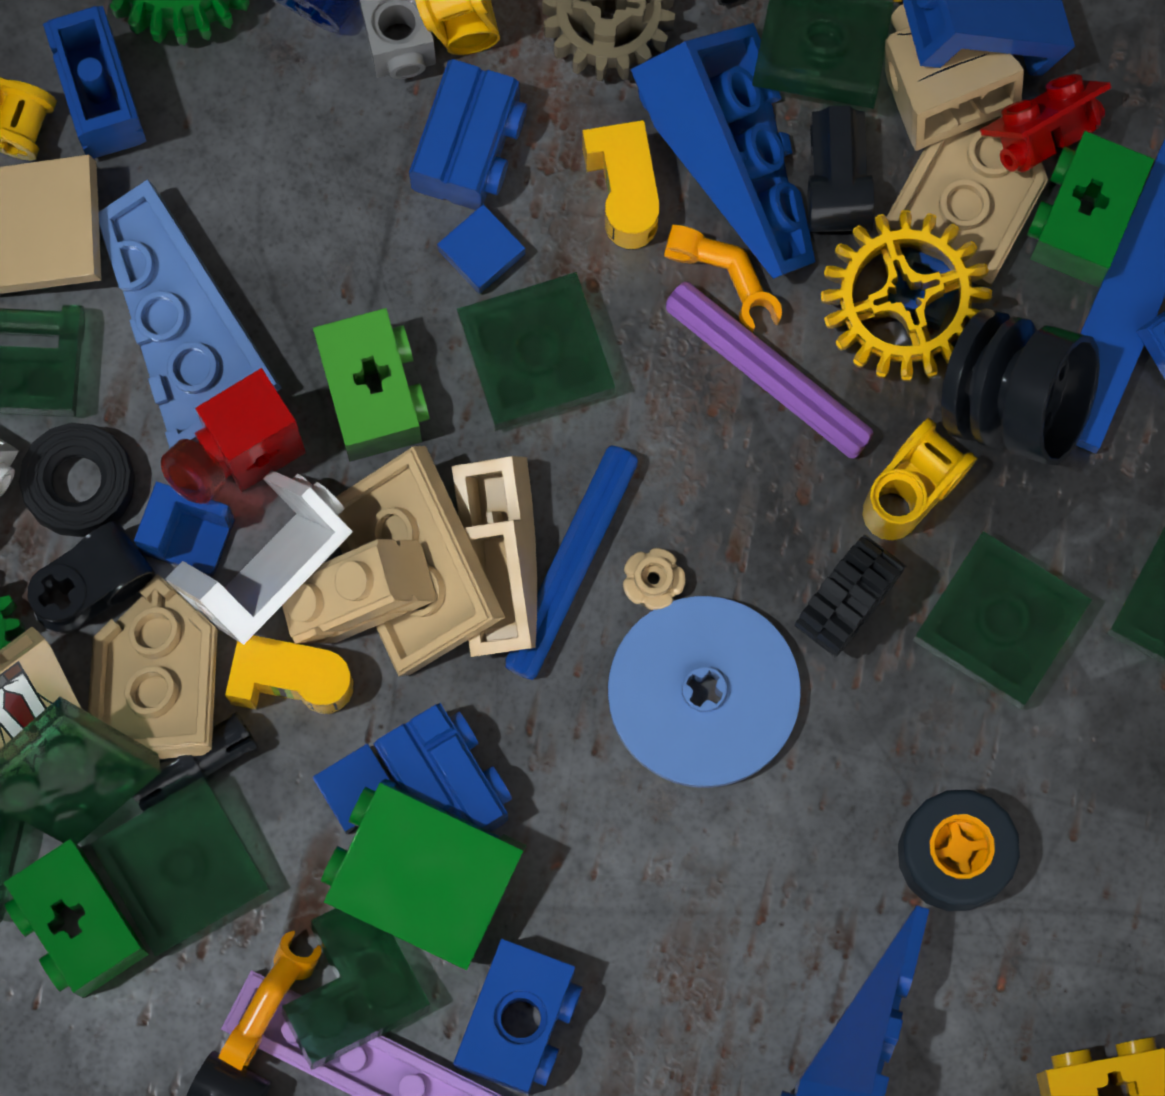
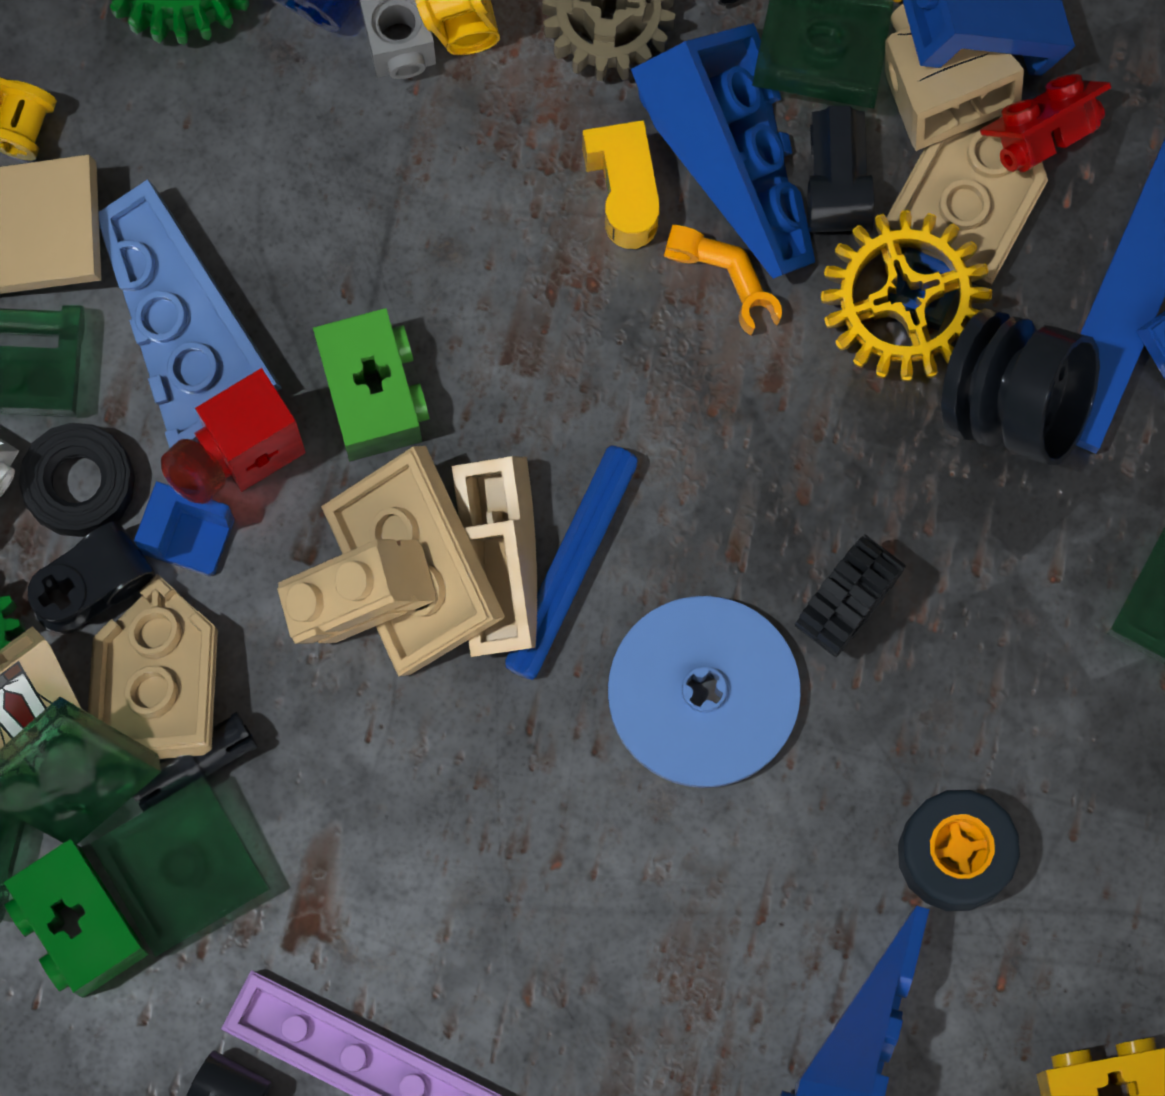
blue brick [43,6,147,159] -> none
white panel [165,470,353,645] -> none
light orange arm [218,931,321,1071] -> none
yellow leg [225,635,354,714] -> none
clear green plate [281,908,430,1070] -> none
blue tile [312,743,390,835] -> none
green panel [321,779,527,971] -> none
blue brick [373,703,512,832] -> none
blue brick [409,59,528,210] -> none
blue tile [437,204,525,295] -> none
blue brick [453,939,583,1096] -> none
clear green plate [457,272,615,431] -> none
tan plate [623,548,686,610] -> none
medium lavender axle [666,281,874,459] -> none
yellow piece [862,418,978,541] -> none
clear green plate [913,531,1092,710] -> none
green brick [1027,131,1154,288] -> none

